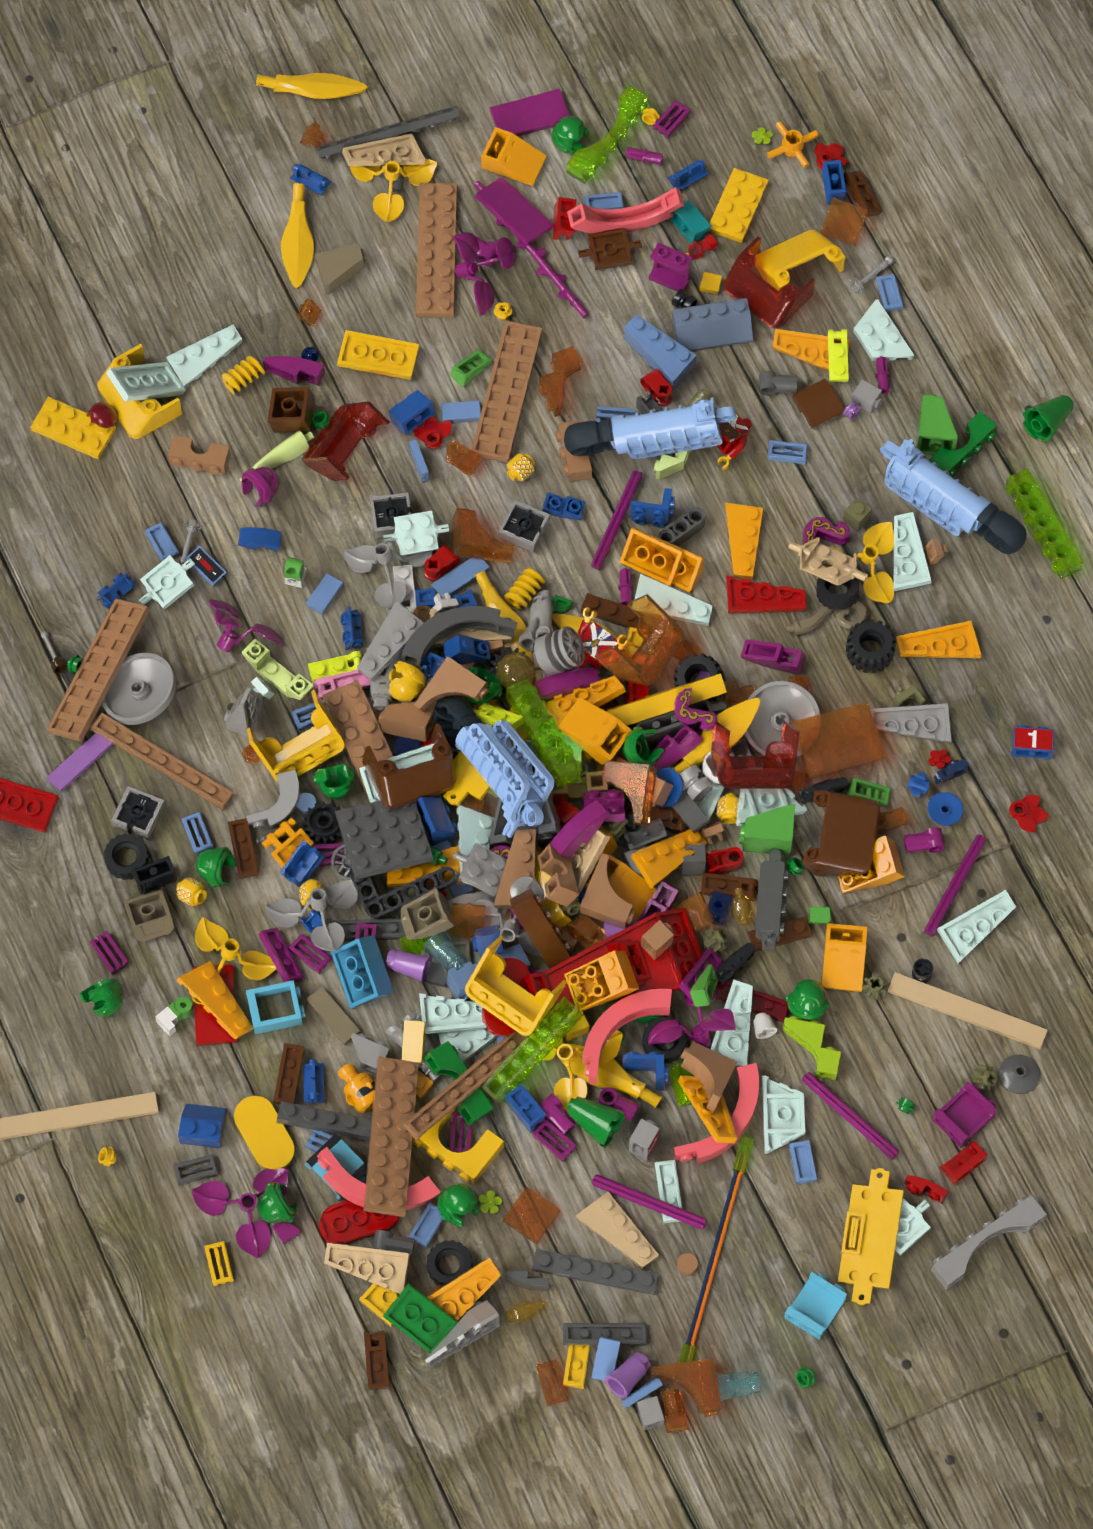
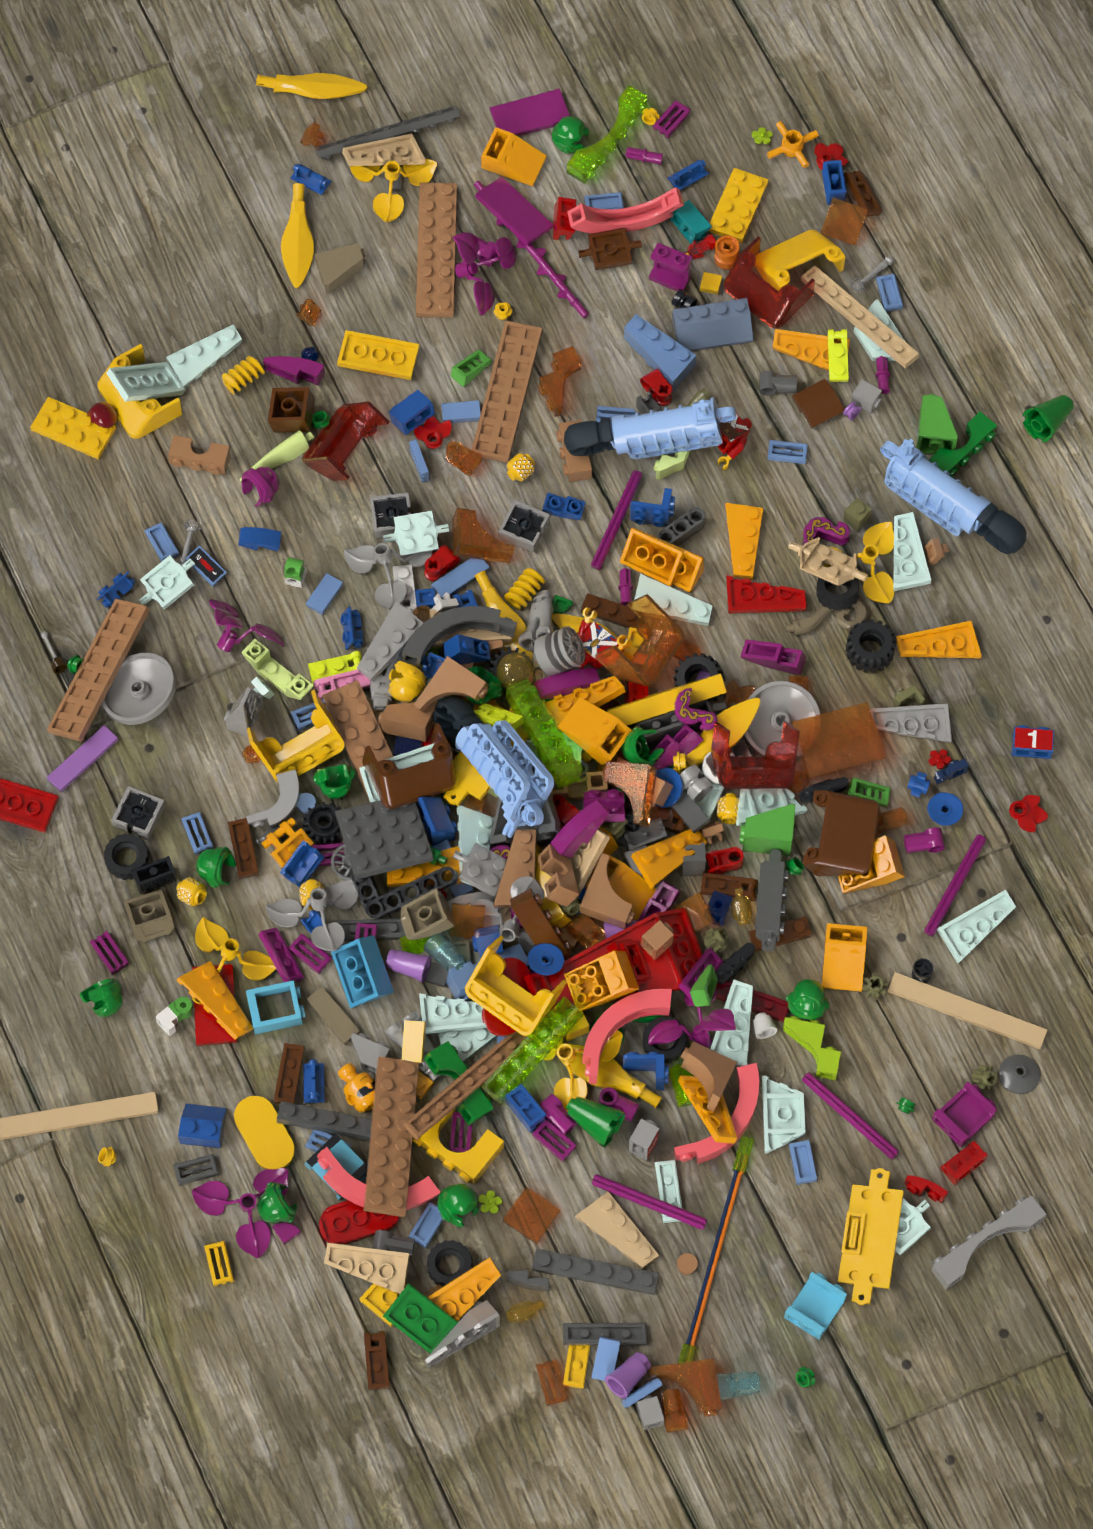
medium nougat tile [91,713,234,810] -> none
bright green slope [807,907,830,924] -> none
clear neon green brick [1005,468,1083,579] -> none
none -> blue piece [528,943,564,975]
none -> yellow plate [673,752,686,771]
none -> orange wheel [714,235,740,270]
none -> tan plate [801,266,919,369]

